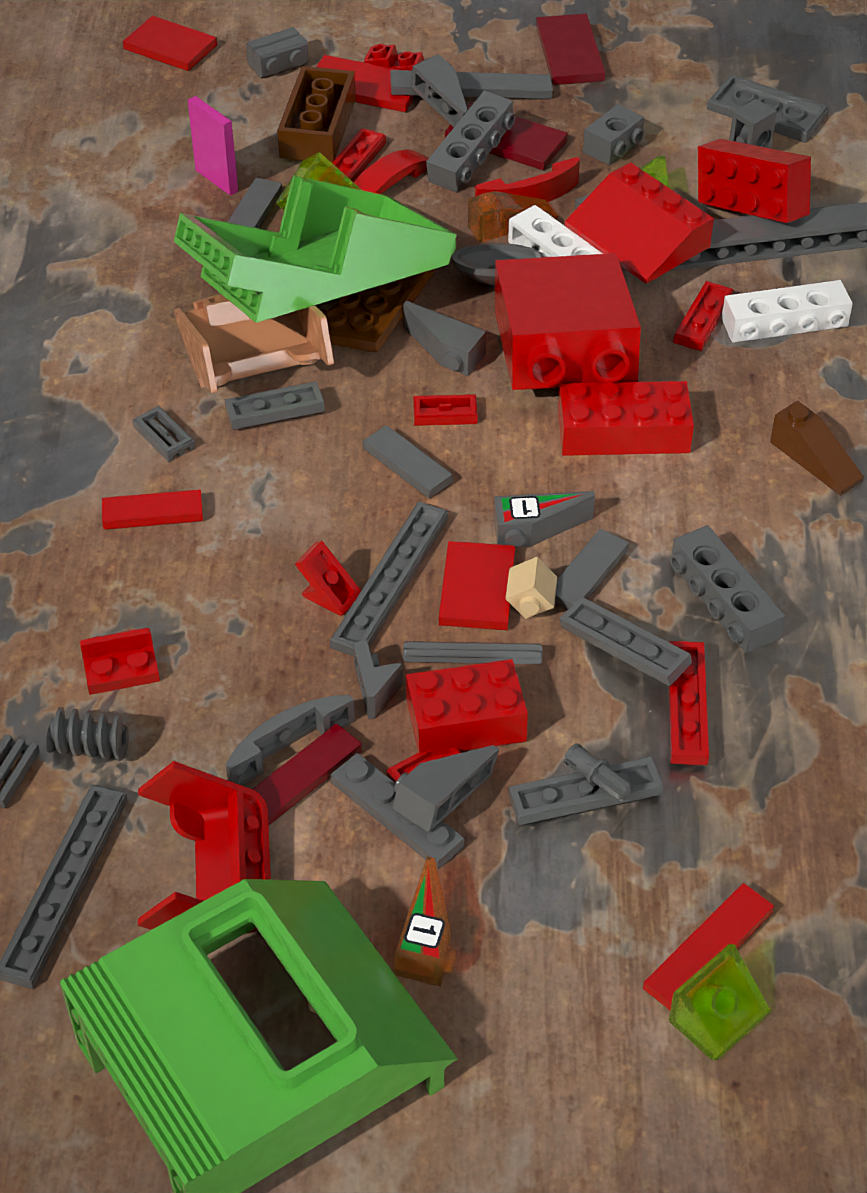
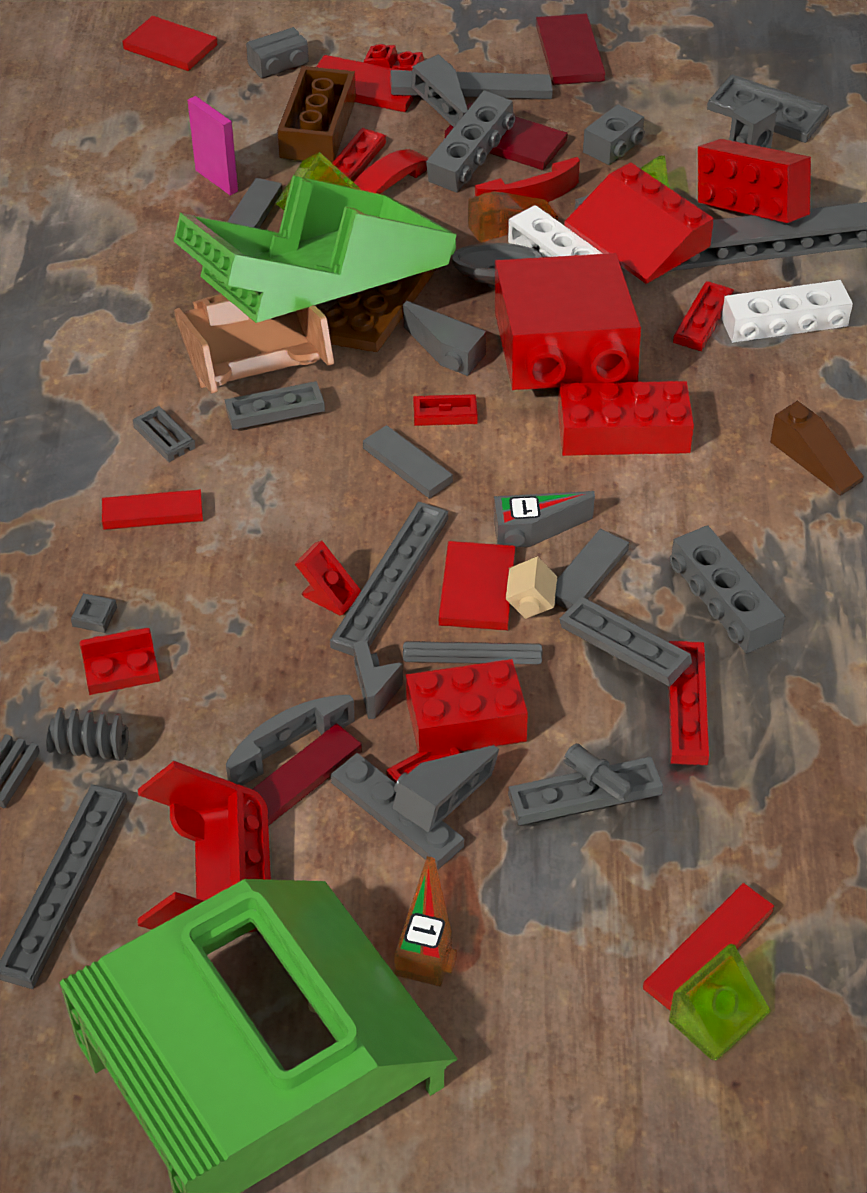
none -> dark grey tile [71,593,117,633]

